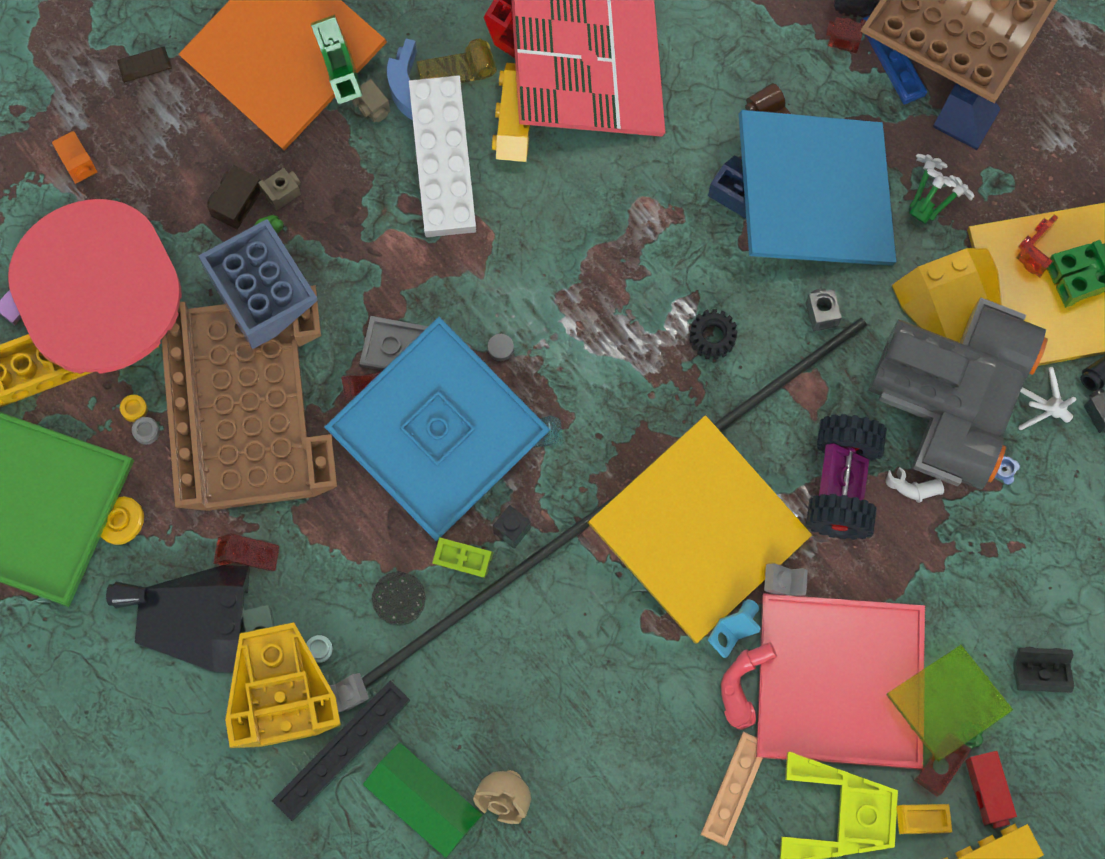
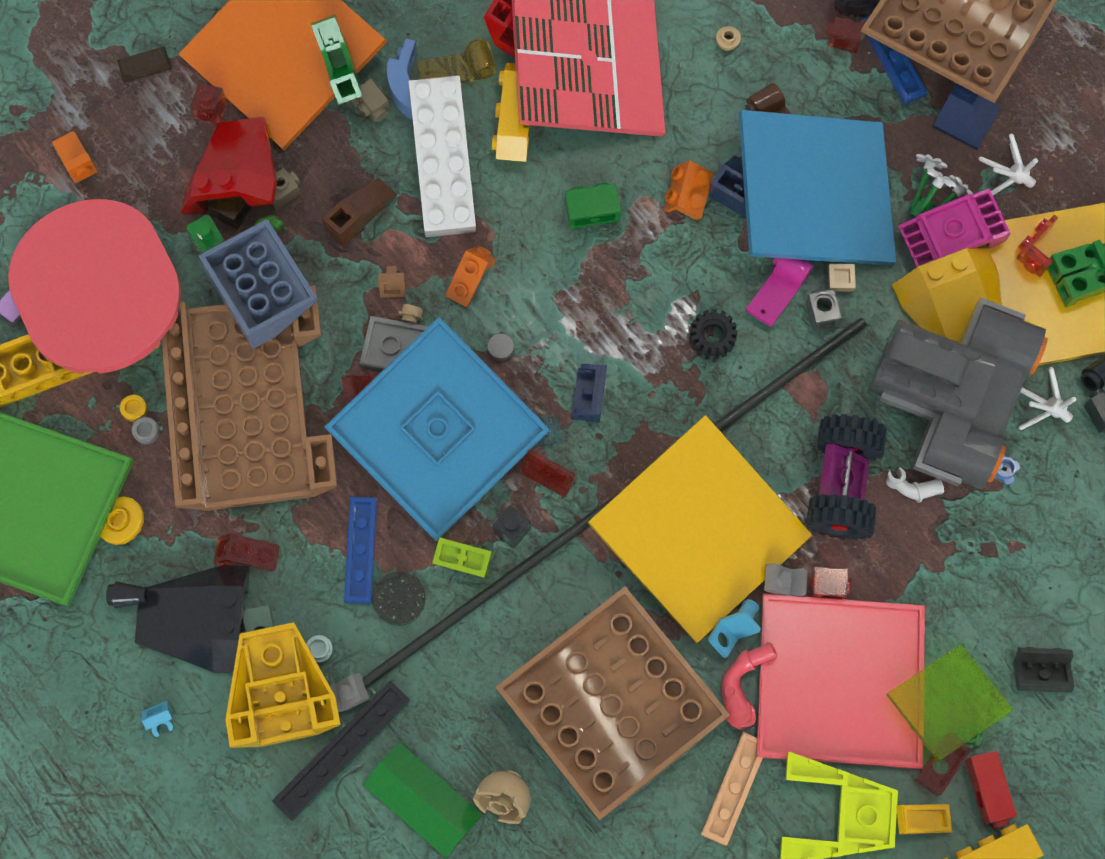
none -> medium azure tile [142,701,173,737]
none -> red wedge [181,117,277,215]
none -> green torso [186,214,225,254]
none -> clear red brick [191,83,227,123]
none -> reddish brown slope [322,178,397,247]
none -> blue tile [344,497,377,604]
none -> medium nougat tile [378,266,406,298]
none -> tan plate [398,304,423,324]
none -> orange bracket [445,246,497,307]
none -> medium nougat slope [495,586,730,821]
none -> clear red slope [521,450,576,497]
none -> green brick [565,183,621,229]
none -> dark blue hinge [571,364,607,423]
none -> orange bracket [664,160,714,220]
none -> tan plate [716,26,741,51]
none -> dark pink door [745,258,814,327]
none -> clear red brick [811,567,852,599]
none -> tan plate [828,264,856,292]
none -> dark pink plate [898,188,1011,267]
none -> white plant [979,134,1038,195]

